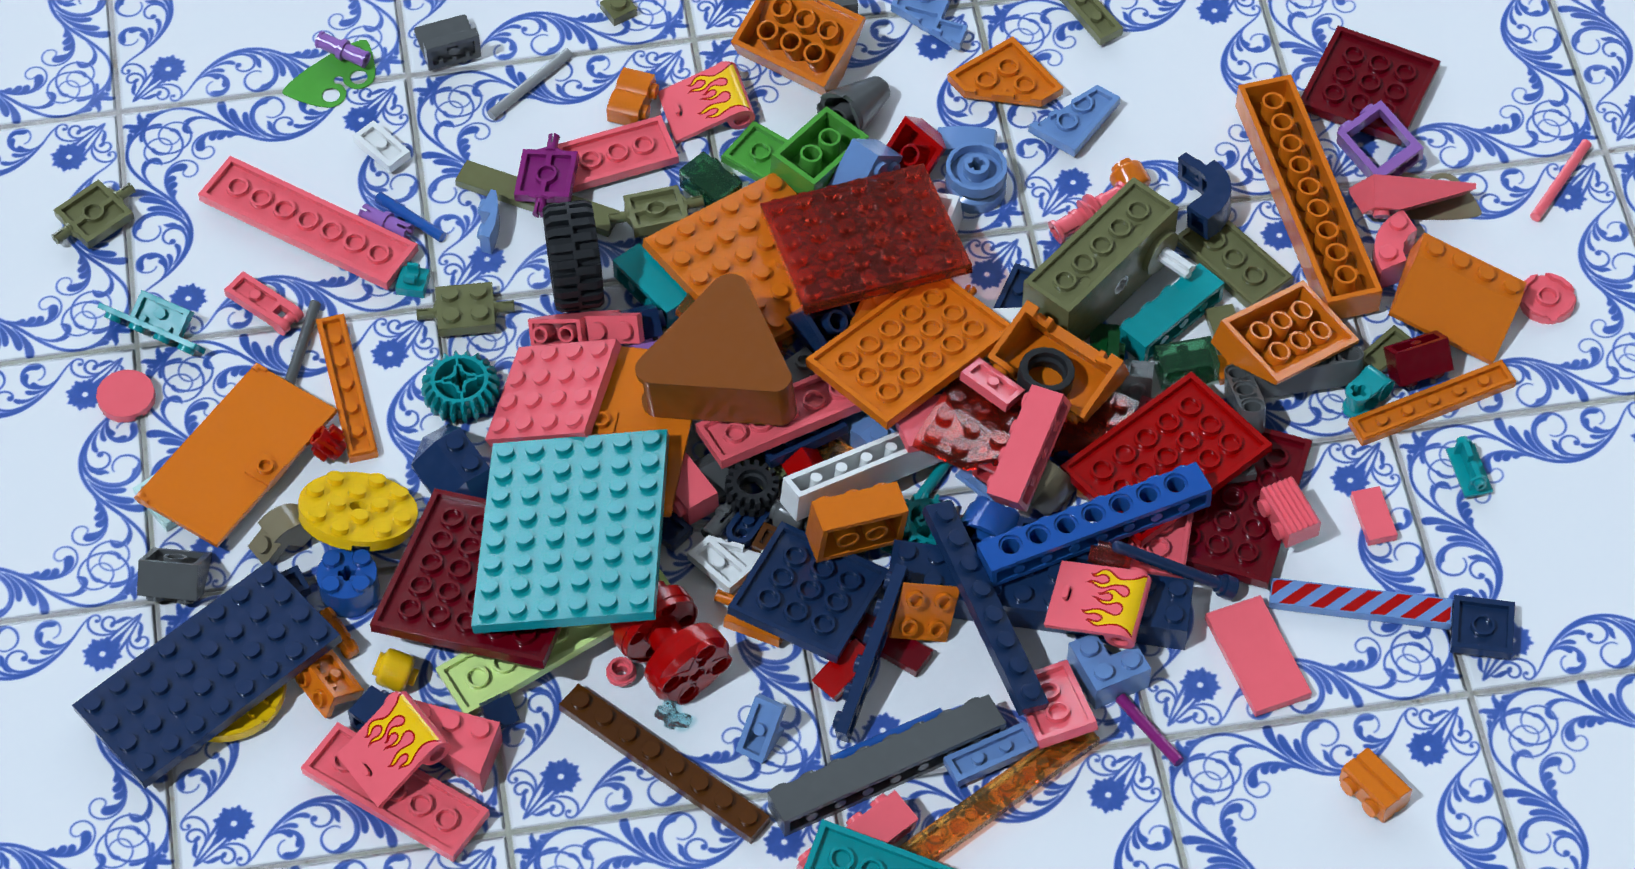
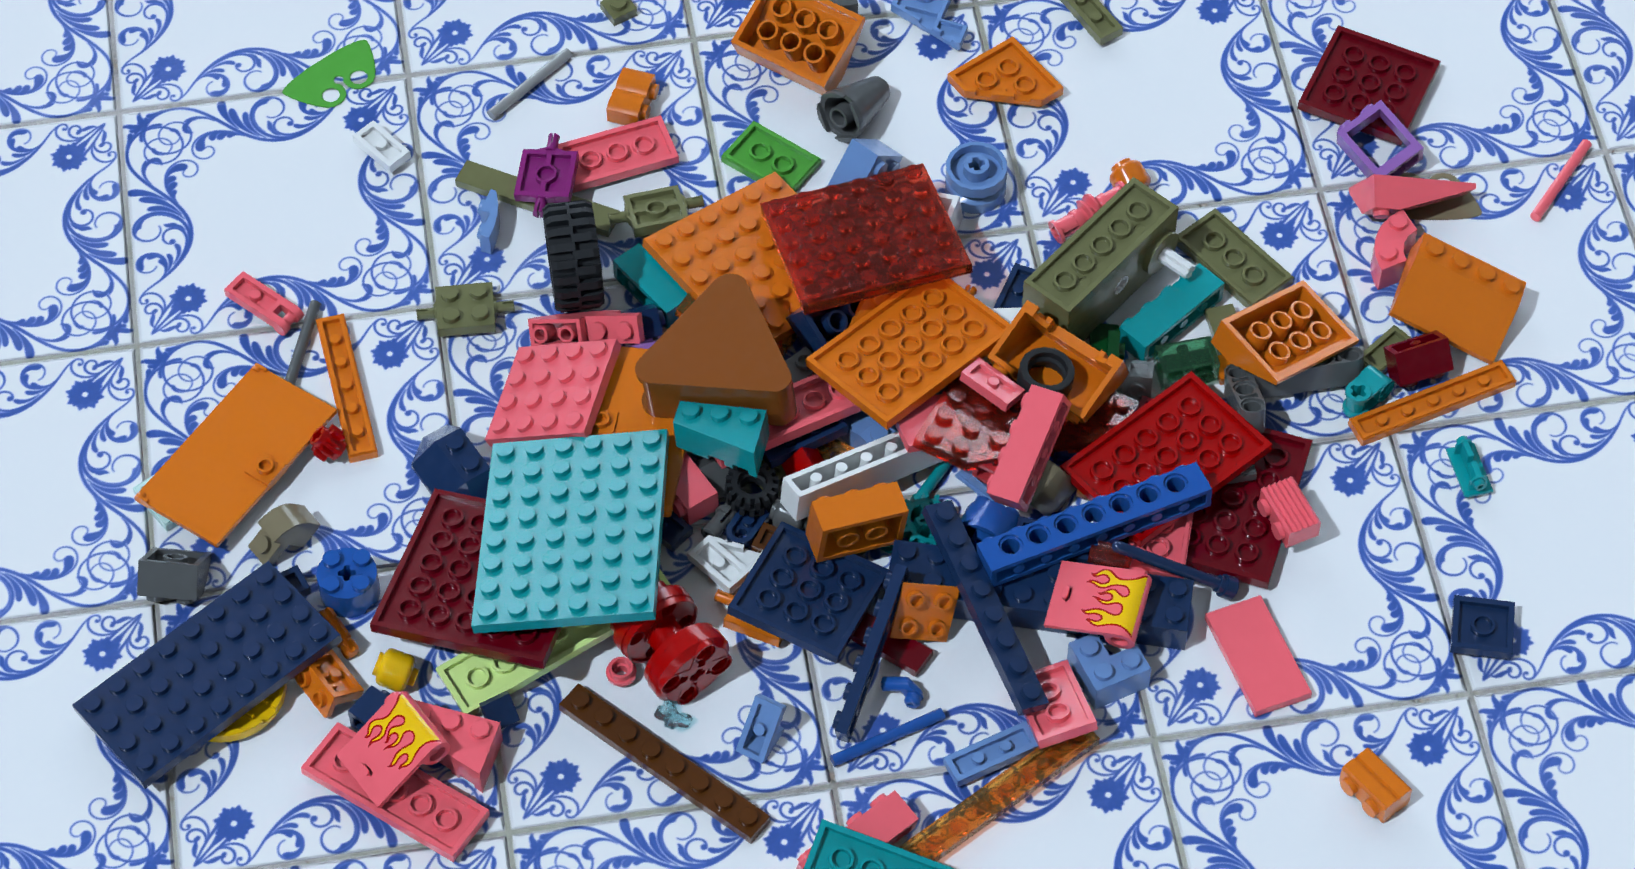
olive plate [51,179,136,249] -> none
coral tile [96,370,156,422] -> none
bracket [97,290,206,356] -> none
coral plate [198,156,419,290] -> none
yellow plate [298,471,418,551] -> none
medium lavender pin [314,31,371,68] -> none
medium lavender pin [358,204,415,240] -> none
blue bar [375,192,446,242] -> none
teal tile [395,262,430,298] -> none
dark grey bracket [414,14,481,71] -> none
teal gear [421,350,500,424] -> none
coral door [658,61,755,144] -> none
clear green brick [679,151,743,207] -> none
dark grey brick [767,694,1006,837] -> none
bright green brick [770,106,869,205] -> none
red slope [811,639,865,702] -> none
red slope [887,116,947,189] -> none
medium blue slope [937,126,997,156] -> none
medium blue wing [1028,85,1120,157] -> none
magenta bar [1115,693,1184,766] -> none
dark blue arch [1178,152,1232,240] -> none
orange brick [1235,74,1383,319] -> none
medium blue tile [1268,578,1453,630] -> none
coral tile [1350,486,1398,546] -> none
coral tile [1519,273,1576,324] -> none
none -> teal wedge [673,401,770,478]
none -> blue arm [881,676,923,709]

